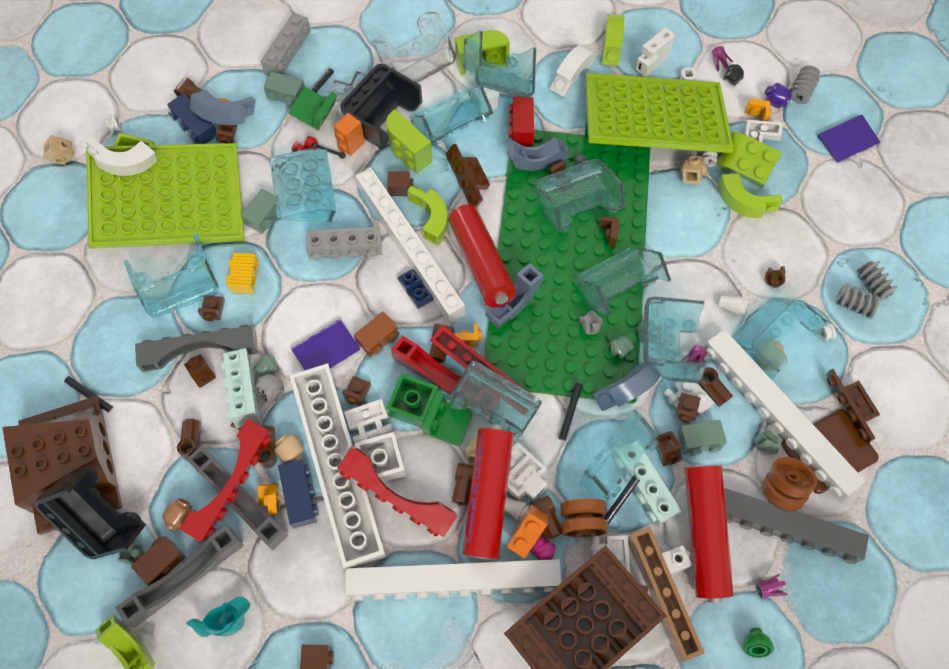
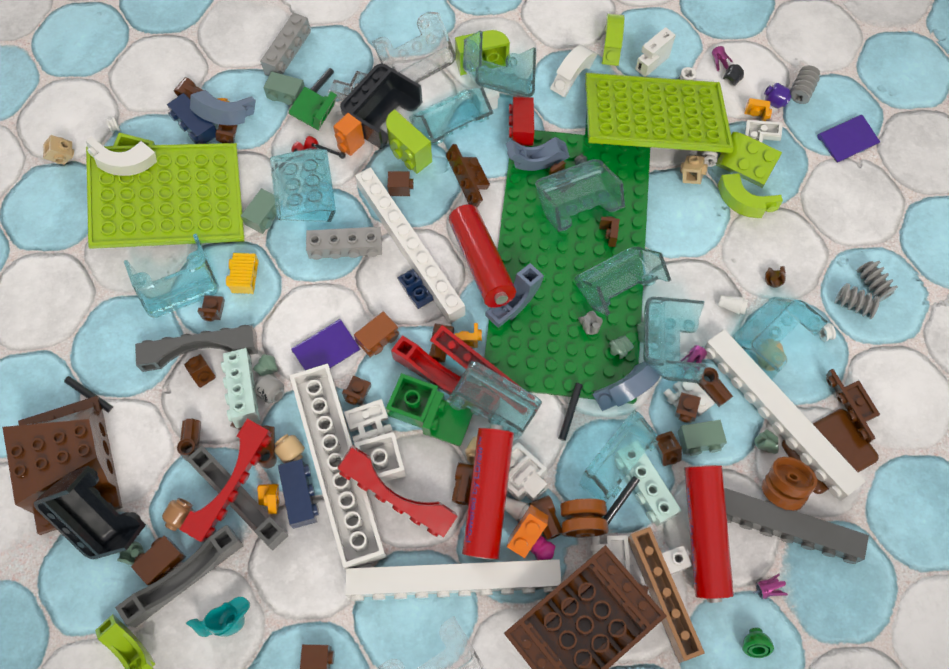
lime arch [407,186,448,246] -> none

